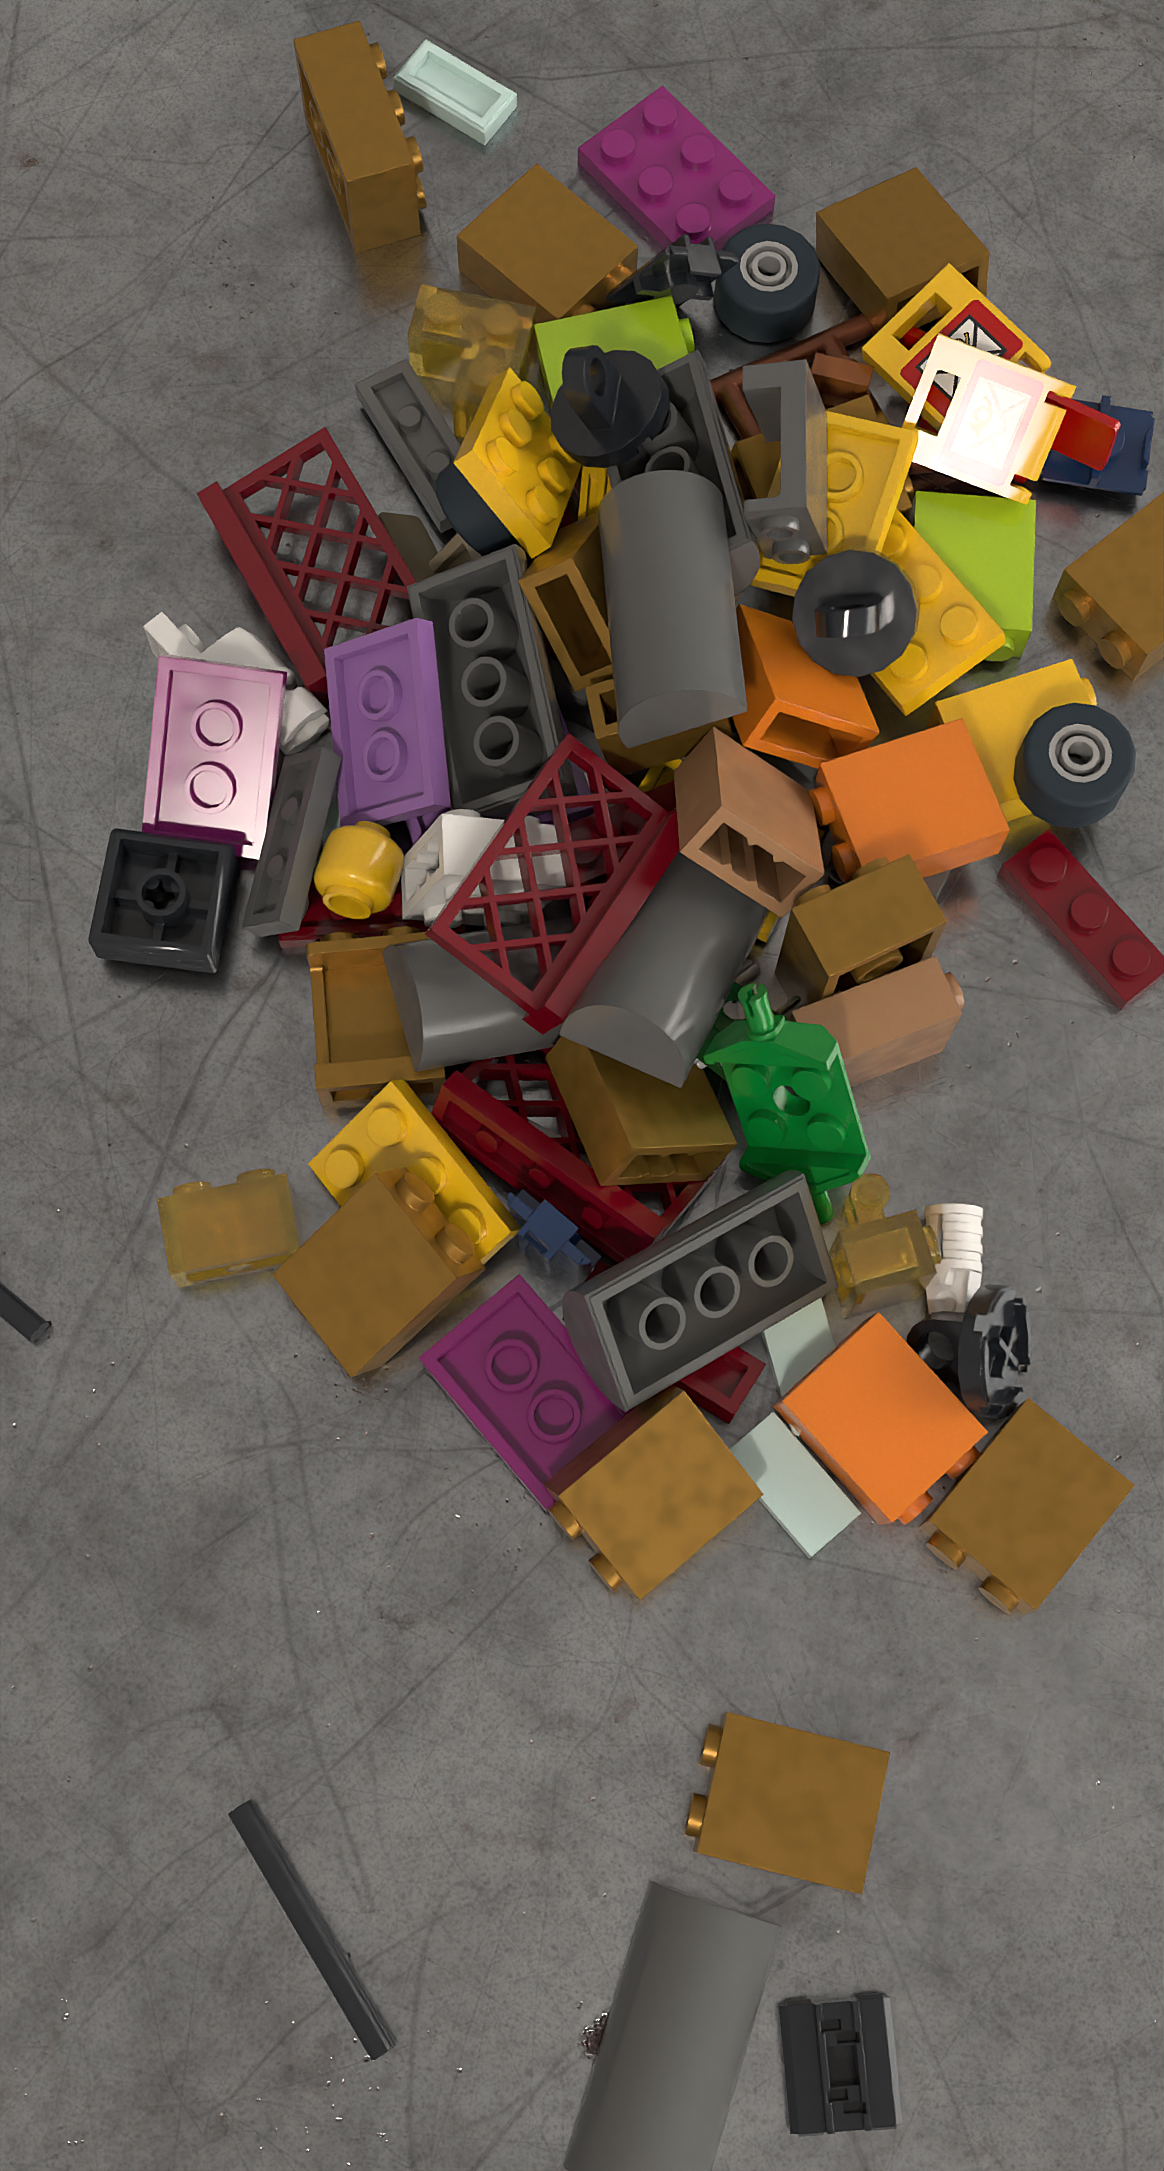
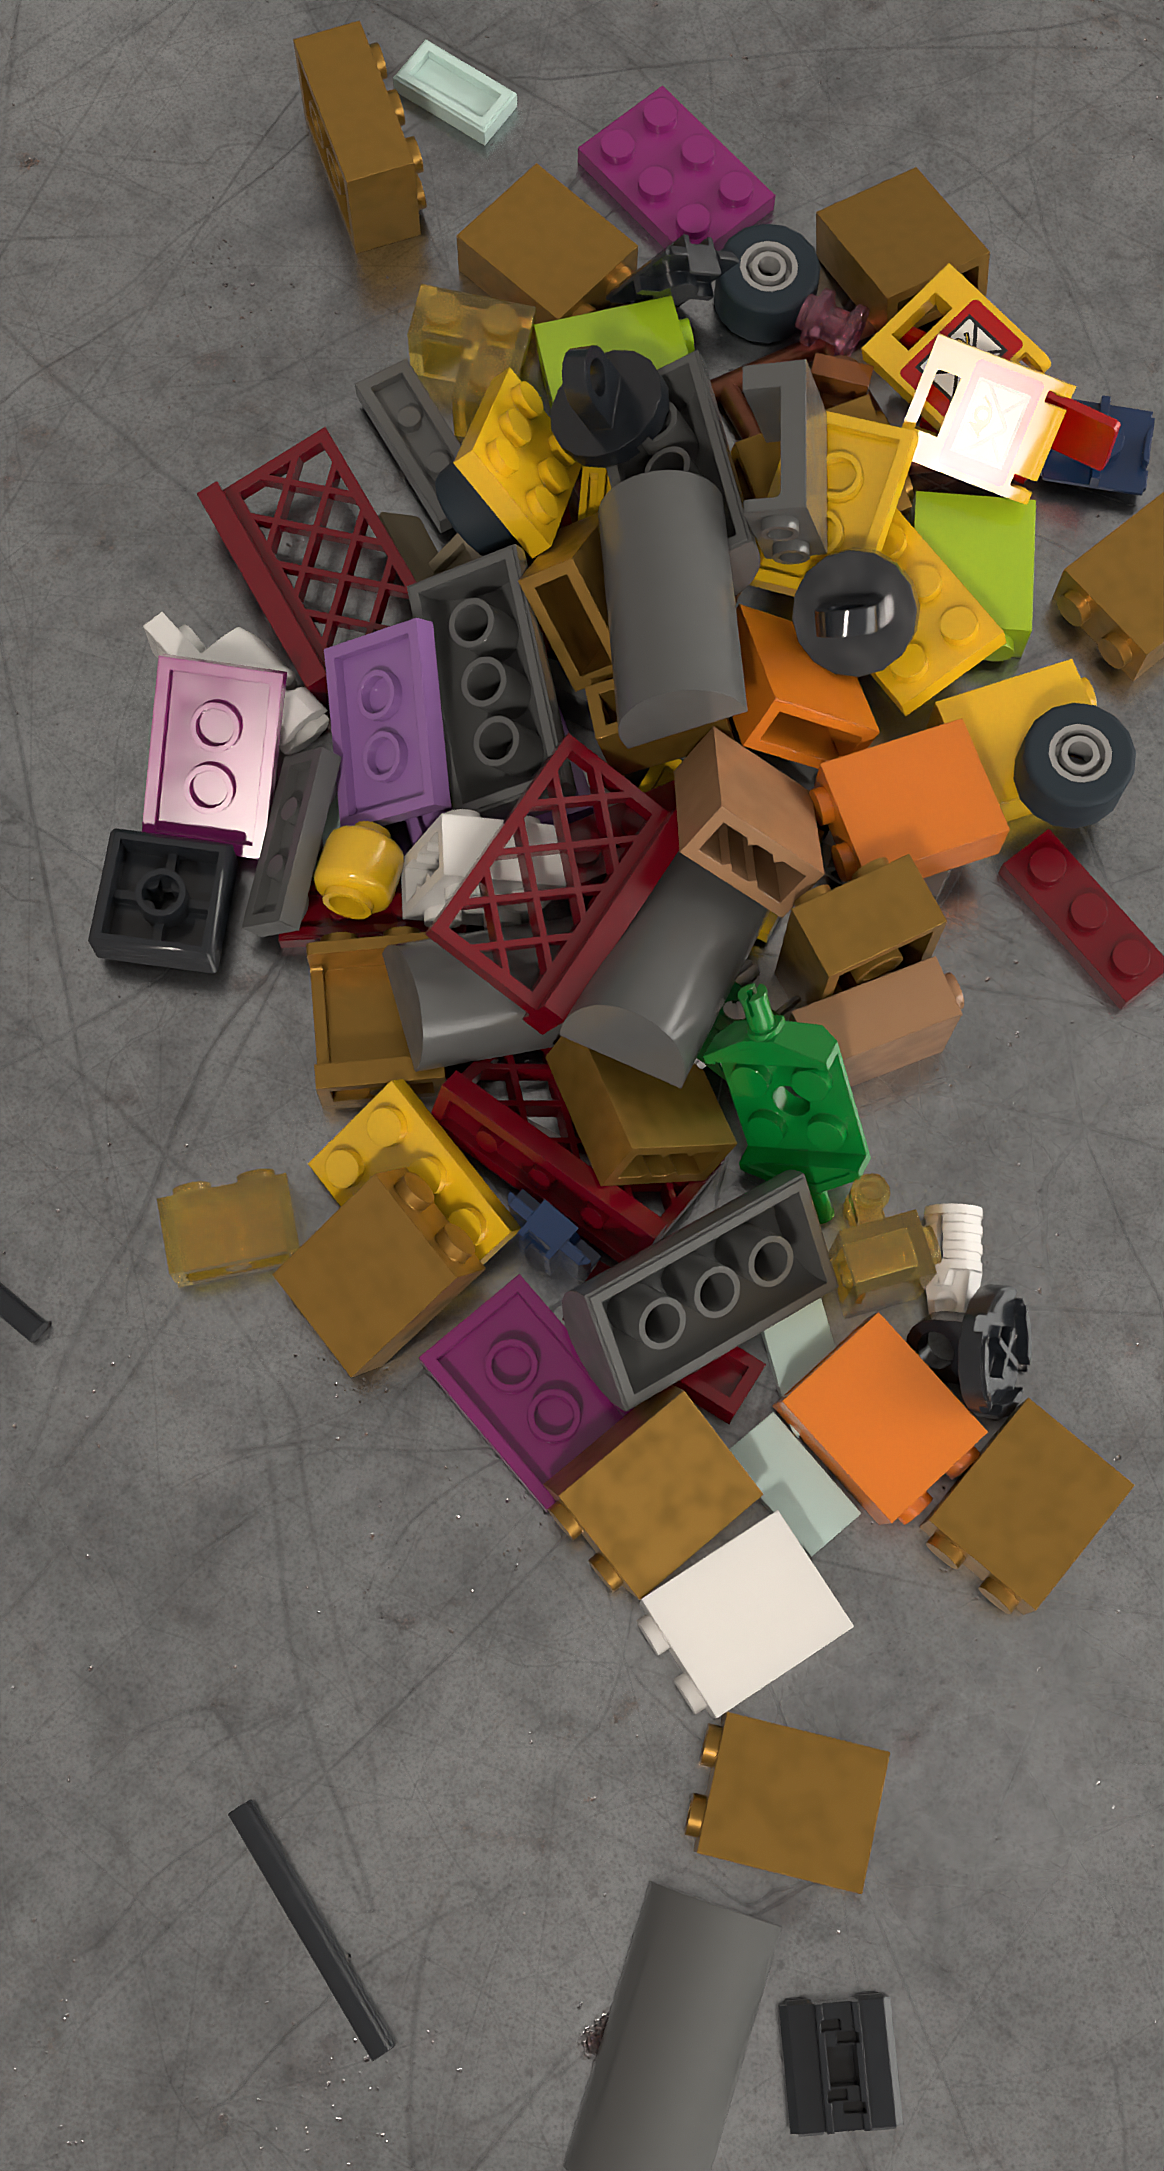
none -> white brick [636,1510,854,1720]
none -> clear pink wheel [795,287,870,357]

